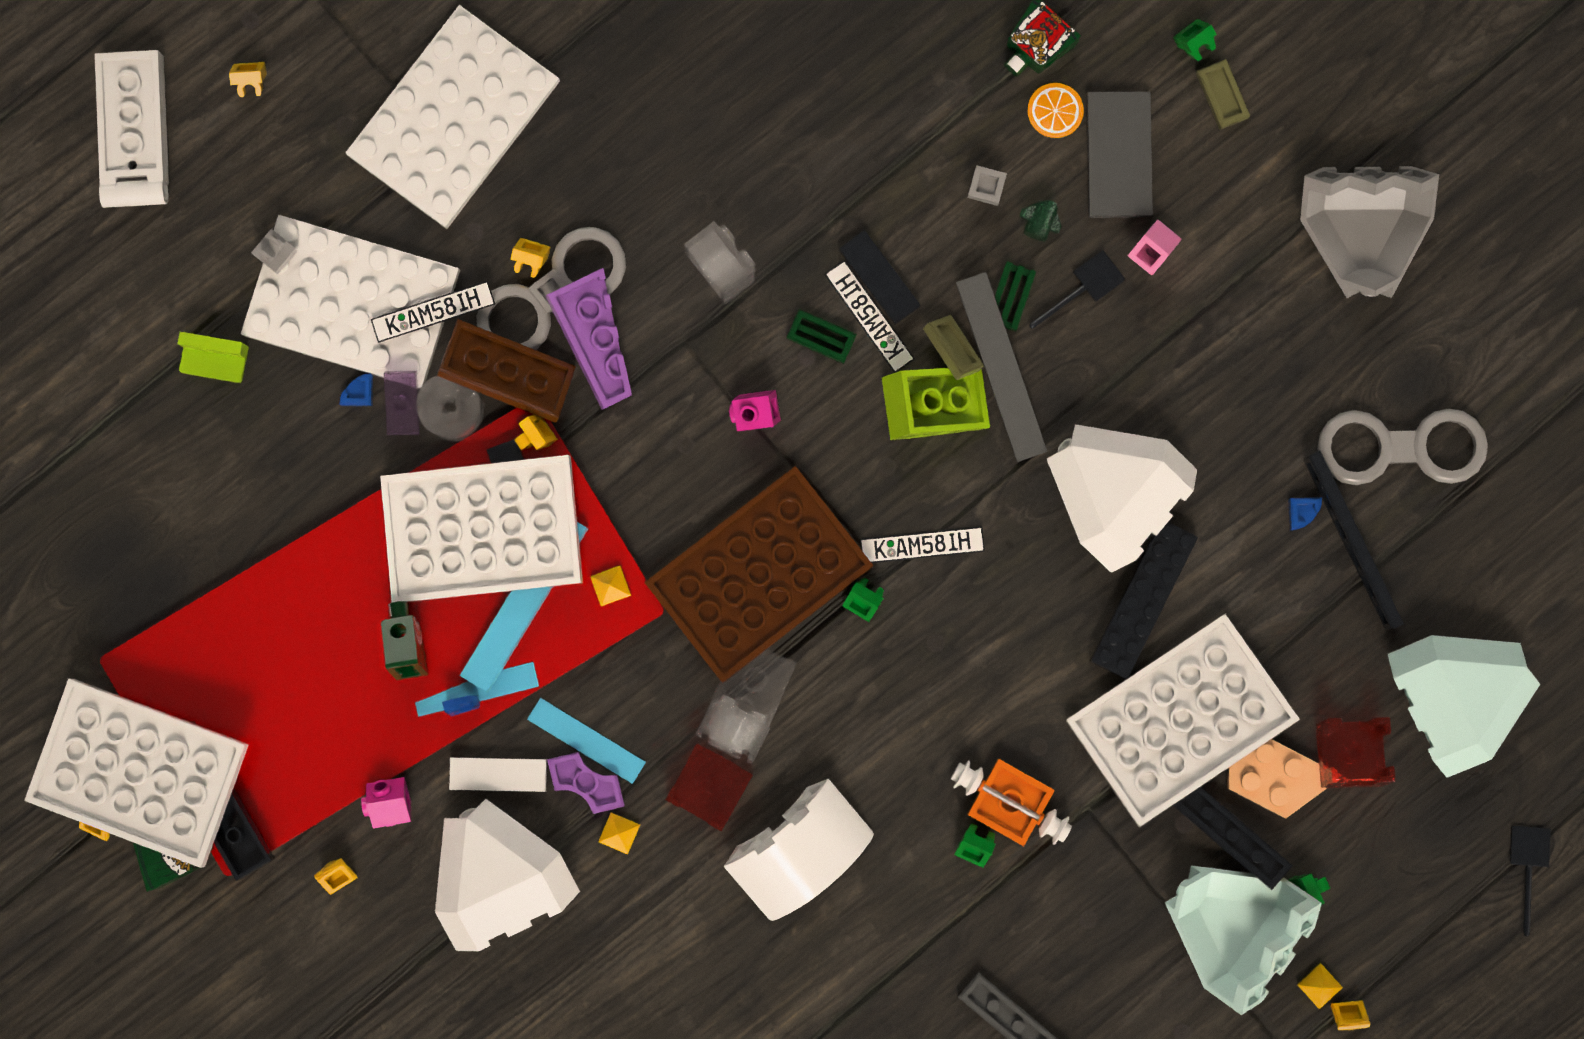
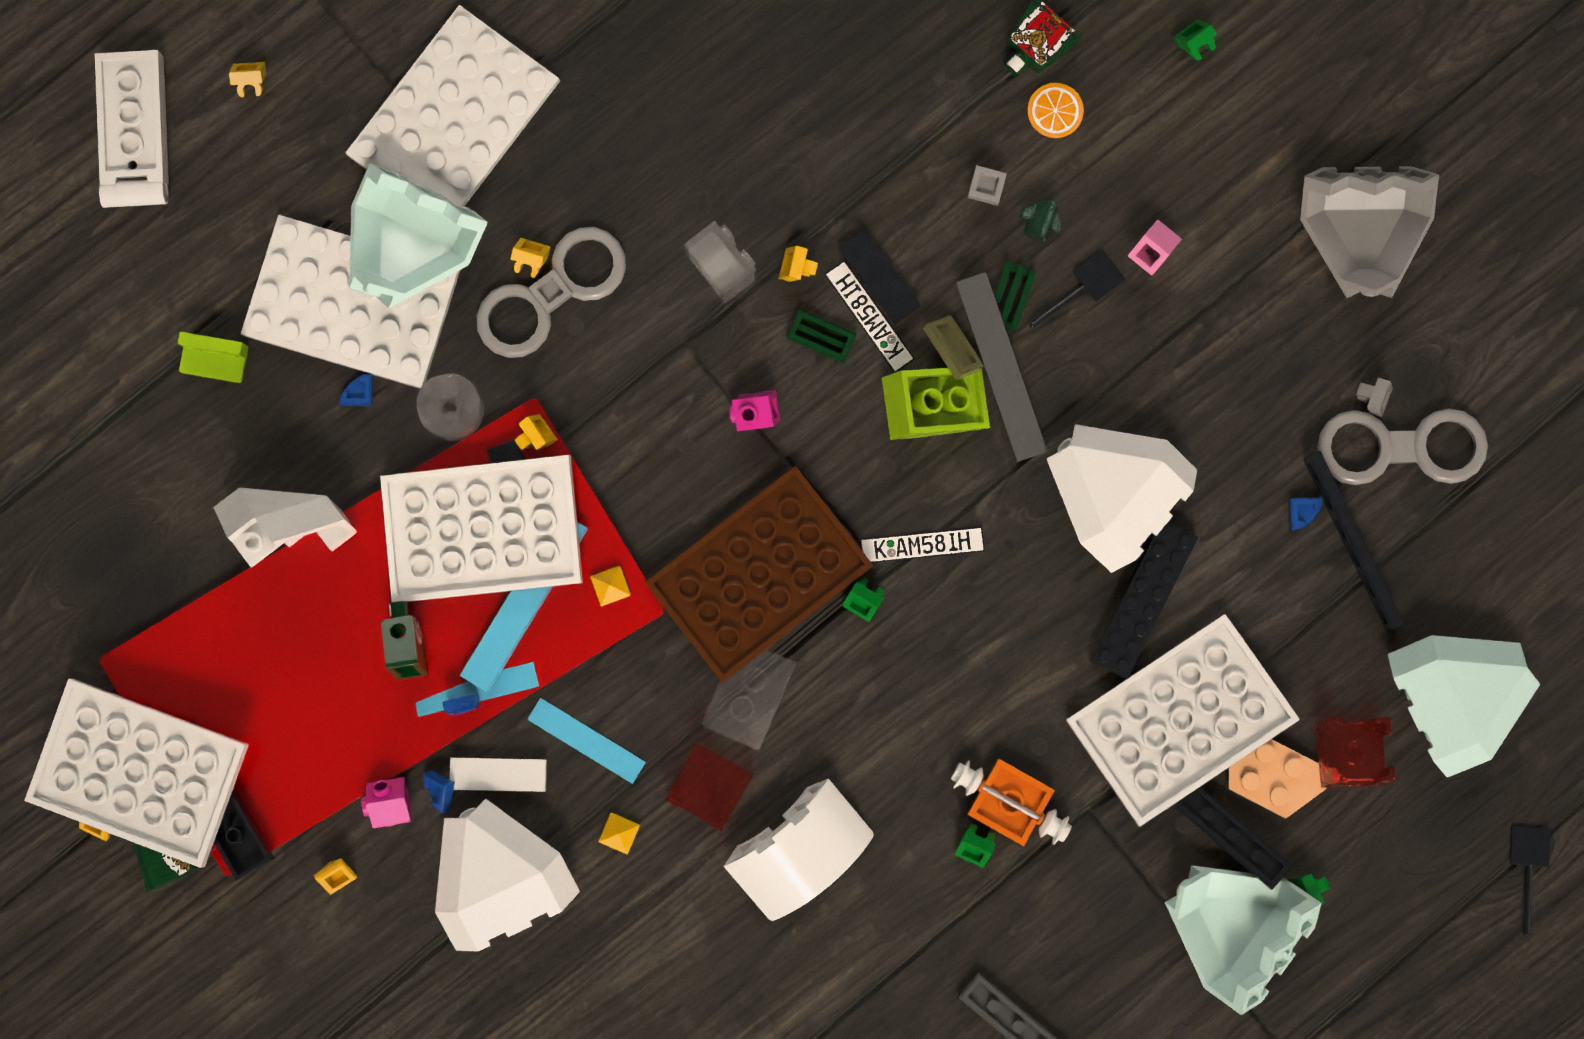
light grey tile [251,229,298,275] -> none
sticker [371,281,495,343] -> none
clear purple plate [384,371,420,435] -> none
reddish brown tile [437,319,576,423] -> none
medium lavender wing [545,268,632,410] -> none
medium lavender tile [547,752,625,814] -> none
clear brick [695,695,770,764] -> none
dark grey tile [1087,91,1153,218] -> none
olive tile [1196,59,1250,130] -> none
yellow slope [1297,963,1343,1009] -> none
yellow slope [1331,1000,1370,1030] -> none
none -> white panel [213,488,357,567]
none -> light aqua panel [349,163,488,308]
none -> blue tile [423,771,455,814]
none -> yellow tile [778,246,818,282]
none -> light grey tile [1356,377,1393,418]

